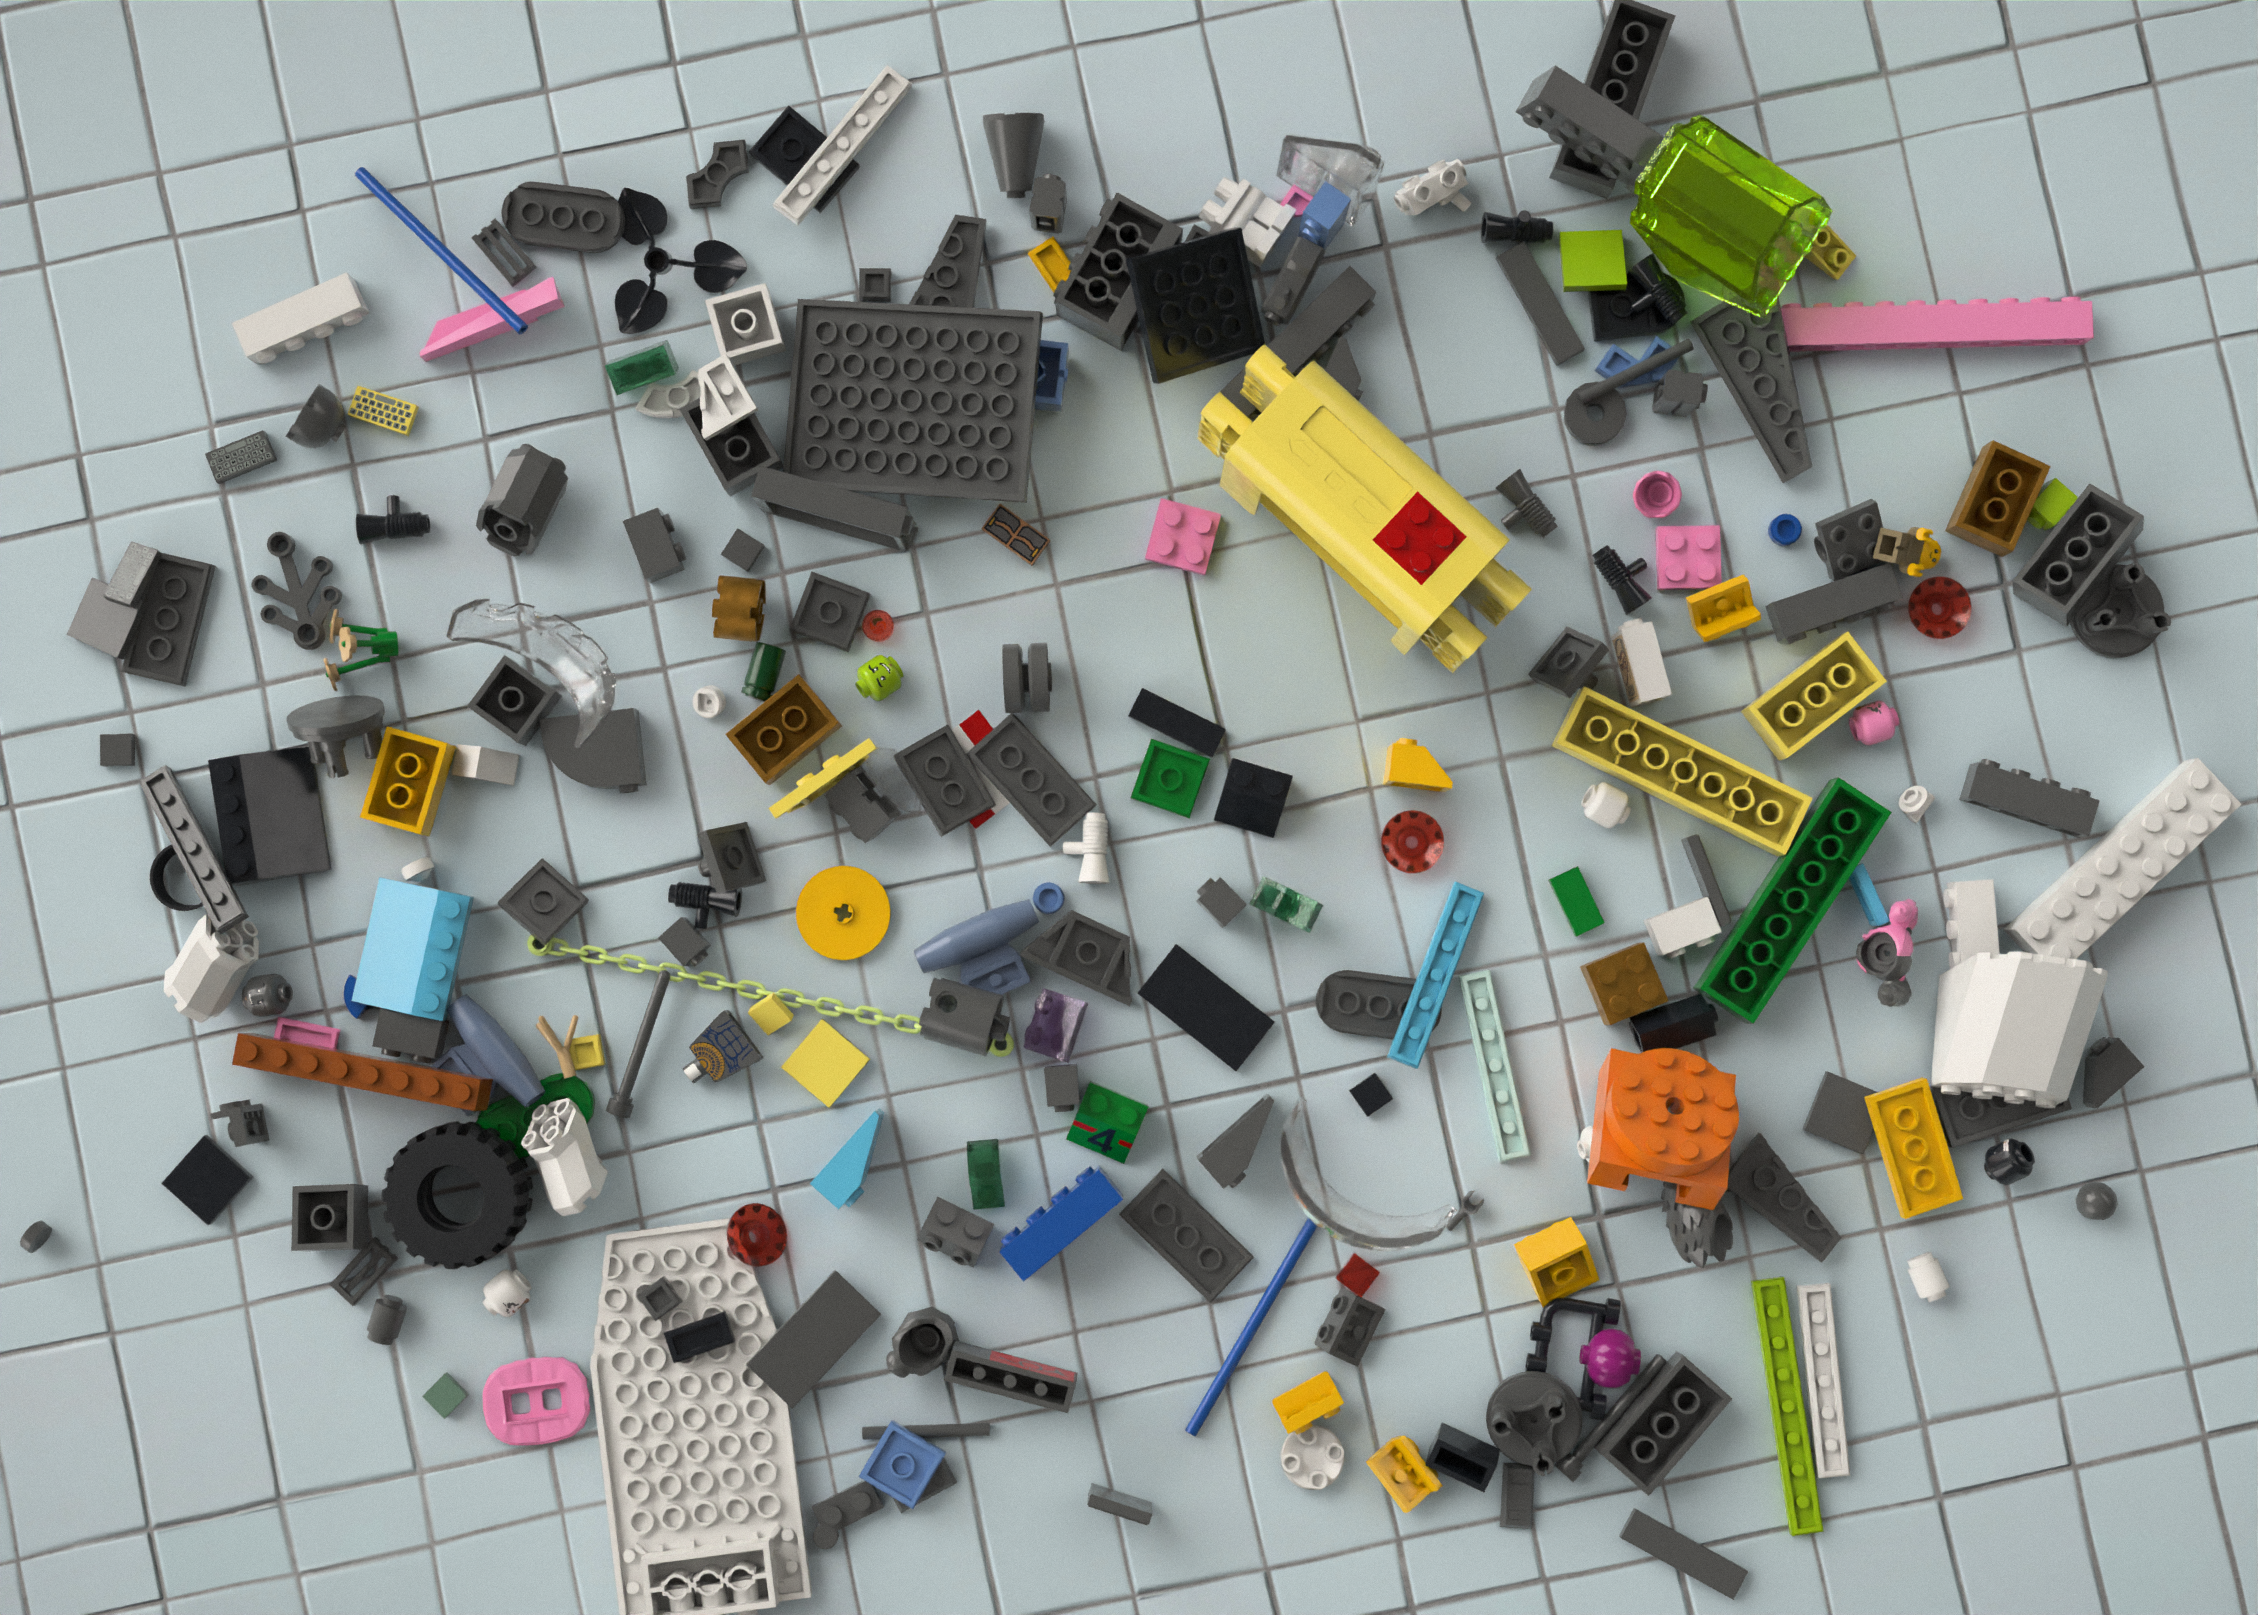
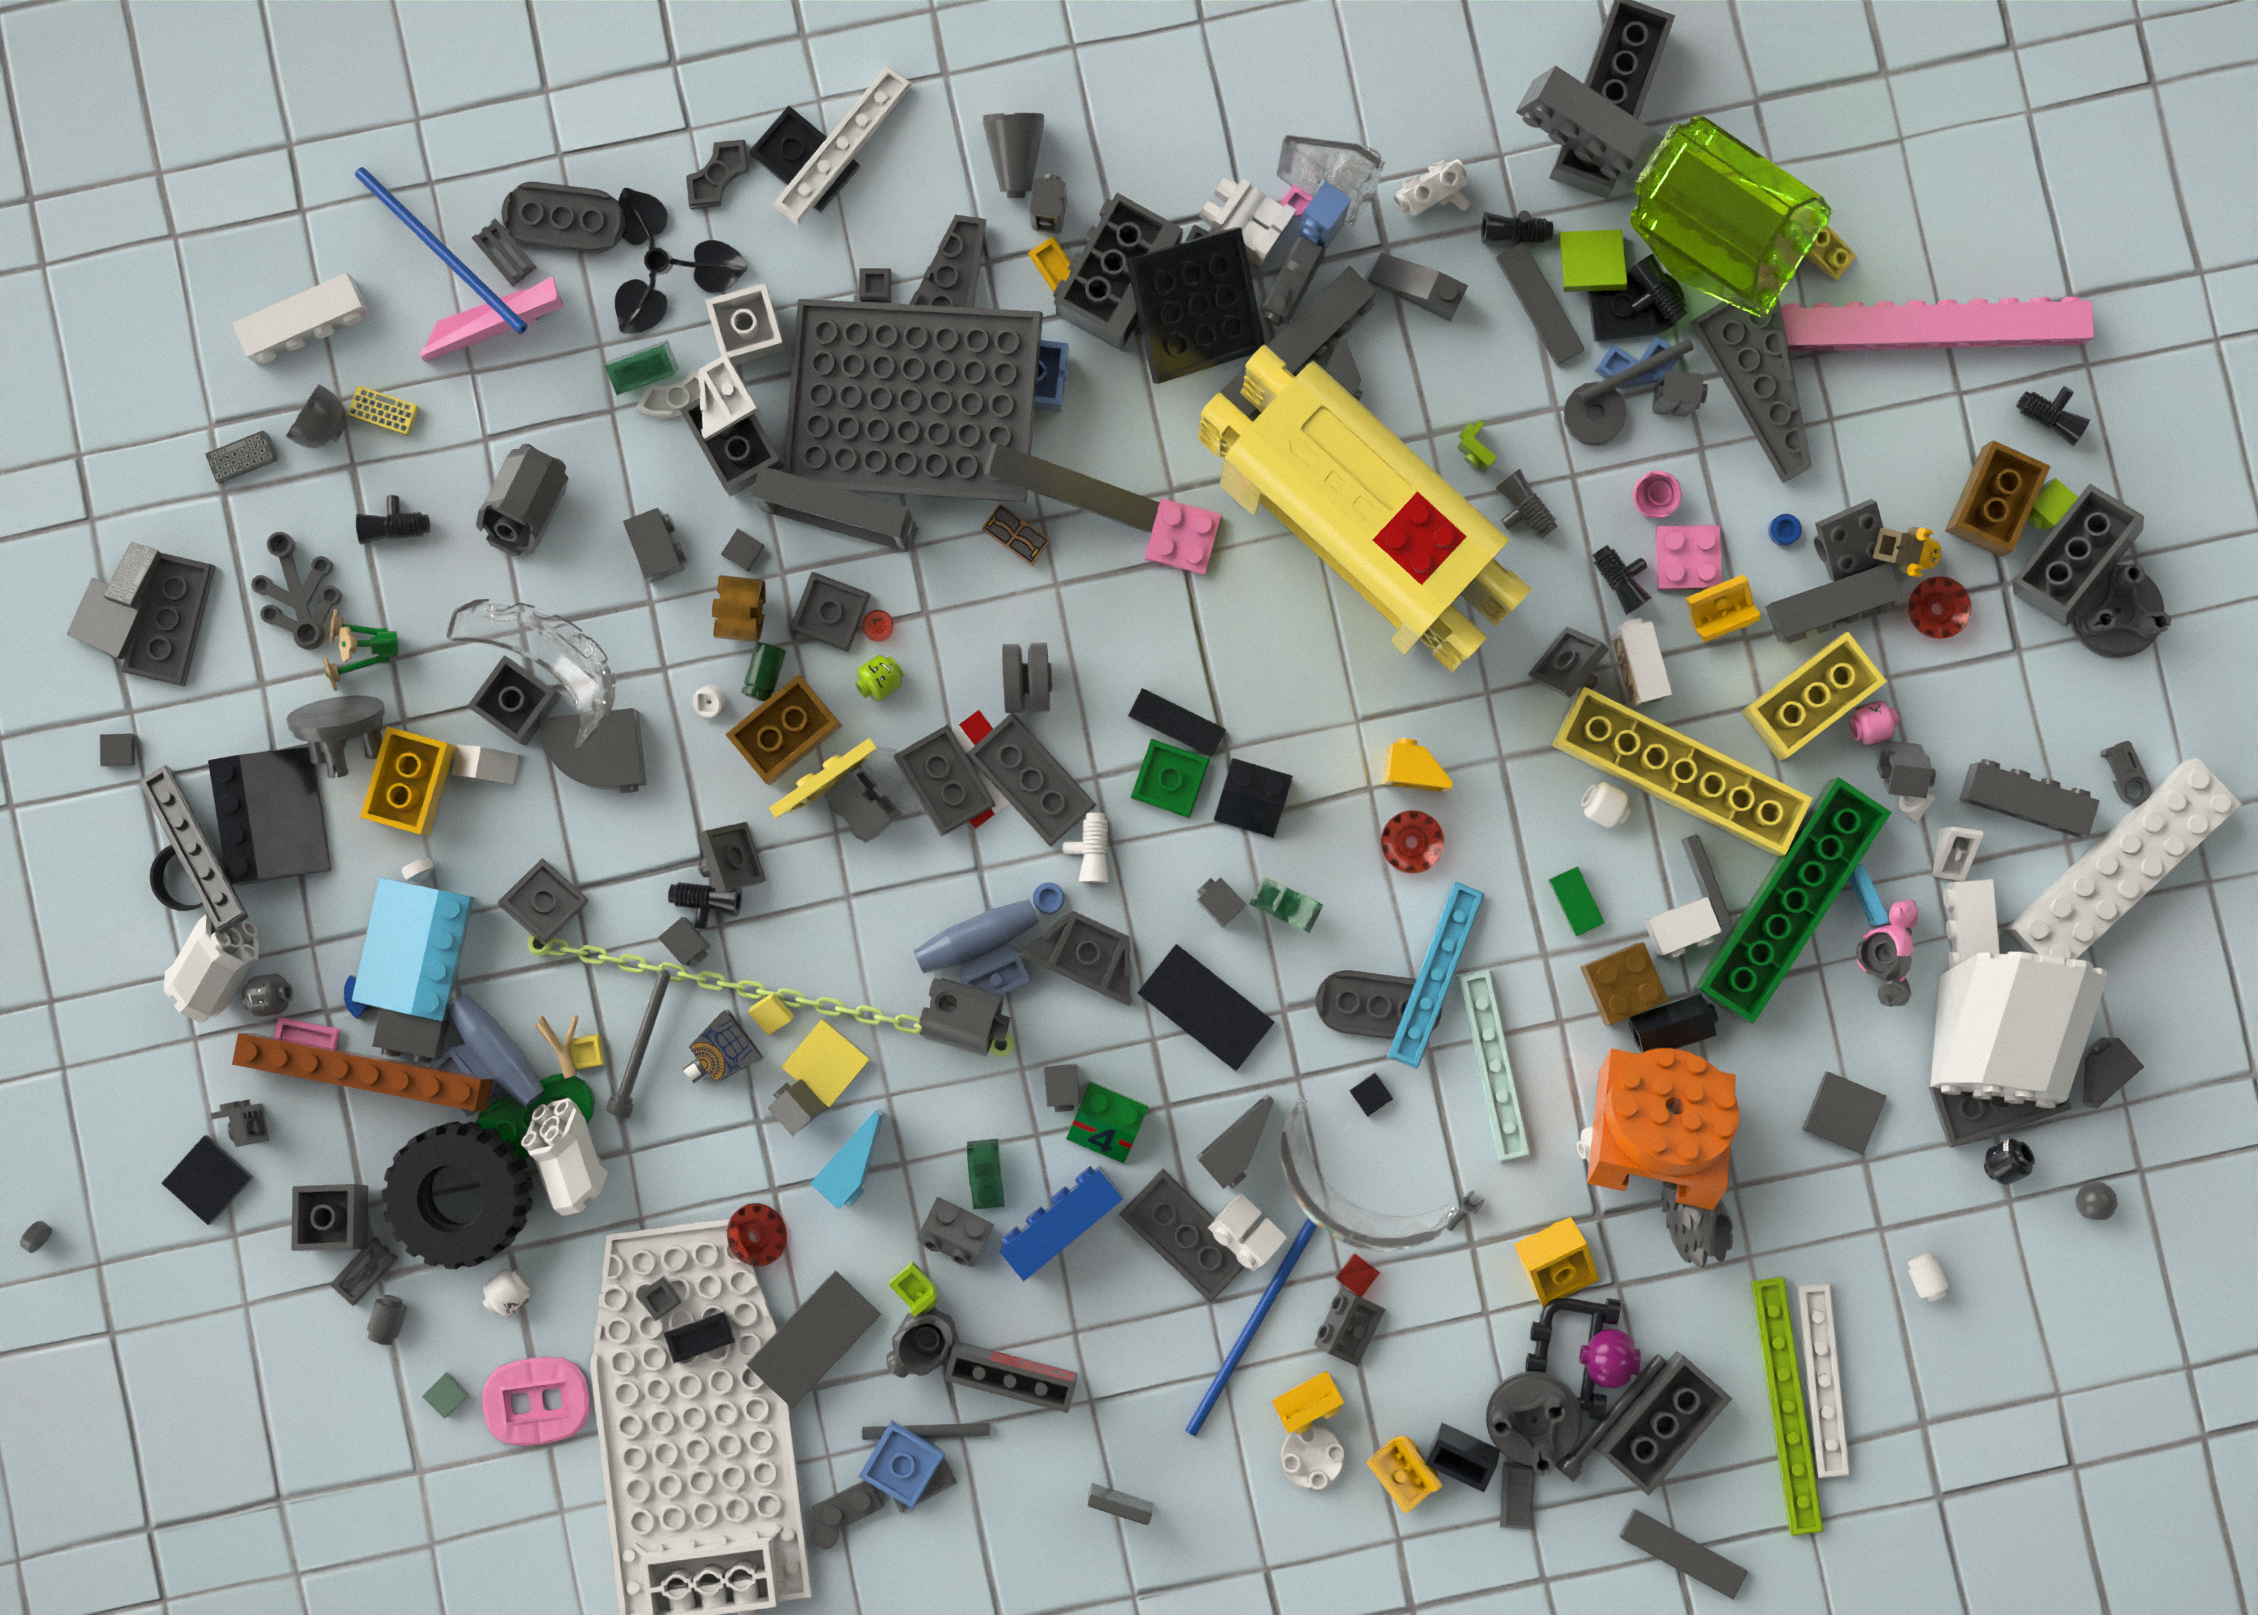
yellow piece [796,866,891,960] -> none
clear purple bracket [1024,988,1088,1063] -> none
dark grey wing [1727,1133,1842,1262] -> none
yellow plate [1864,1077,1963,1219] -> none
none -> brick [768,1079,826,1136]
none -> lime bracket [889,1260,938,1317]
none -> dark grey tile [984,443,1160,533]
none -> white piece [1208,1193,1287,1272]
none -> dark grey slope [1367,252,1468,322]
none -> lime bracket [1457,420,1497,472]
none -> dark grey brick [1877,740,1936,798]
none -> white slope [1933,826,1983,881]
none -> black piece [2016,386,2090,446]
none -> dark grey piece [2100,741,2151,805]

